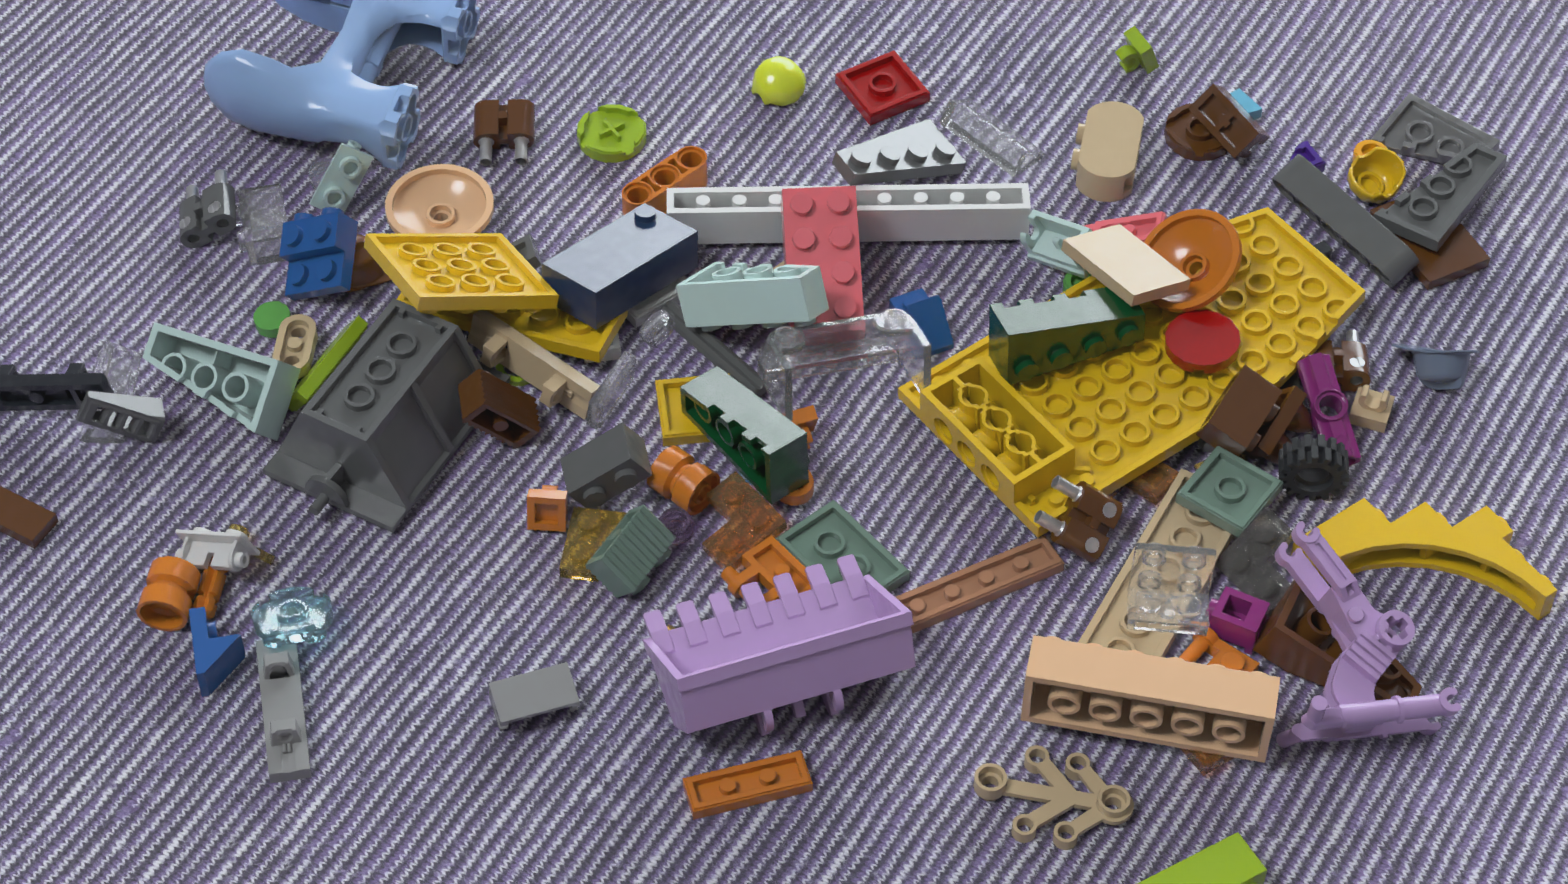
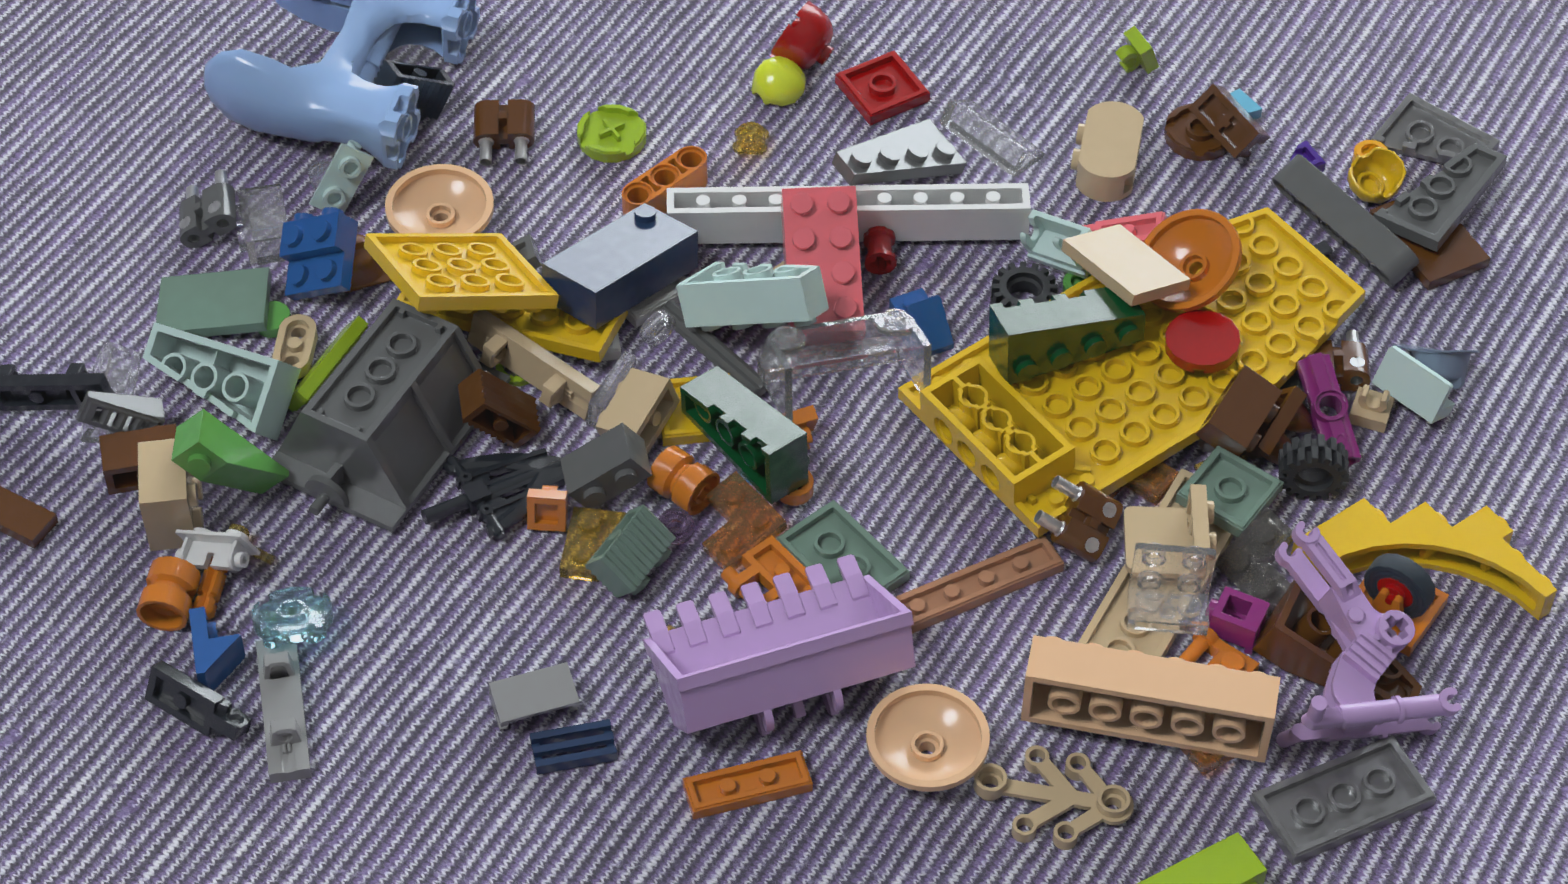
none -> reddish brown brick [99,423,177,495]
none -> tan brick [138,439,204,551]
none -> black hinge [145,661,252,741]
none -> sand green tile [156,267,272,337]
none -> bright green slope [171,409,289,494]
none -> black brick [373,60,455,121]
none -> black bar [421,448,565,540]
none -> dark blue tile [529,719,618,775]
none -> tan brick [595,368,680,454]
none -> clear yellow plate [732,122,769,155]
none -> red cylinder [770,1,834,71]
none -> red bush [863,226,897,274]
none -> light nougat dish [866,684,990,792]
none -> black tyre [990,261,1058,308]
none -> tan bracket [1123,484,1217,576]
none -> flat silver tile [1250,735,1437,866]
none -> plate [1359,553,1449,657]
none -> light aqua panel [1371,346,1455,424]

